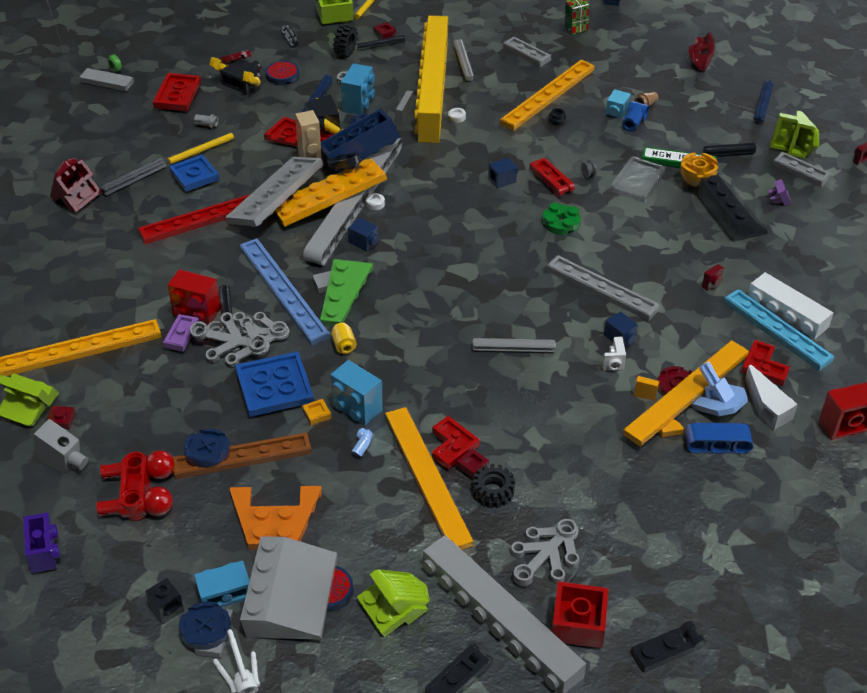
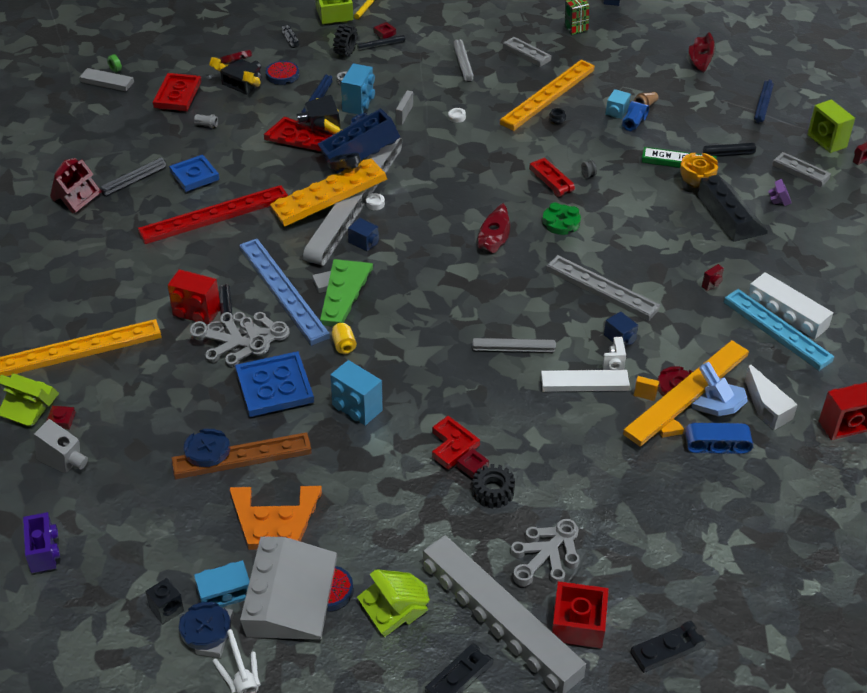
red piece [97,450,175,521] -> none
medium lavender plate [163,314,199,352] -> none
yellow bar [167,133,234,165] -> none
light grey plate [225,157,323,227] -> none
tan brick [295,110,322,168] -> none
light orange tile [302,399,331,425] -> none
light blue arm [351,428,373,458] -> none
light orange tile [385,407,474,550] -> none
yellow brick [415,16,448,143] -> none
dark blue brick [488,158,518,188] -> none
clear tile [610,156,666,202] -> none
red plate [741,340,790,386] -> none
lime piece [770,111,819,159] -> none
none -> dark red piece [477,203,510,253]
none -> white tile [541,370,630,392]
none -> lime brick [807,99,855,153]

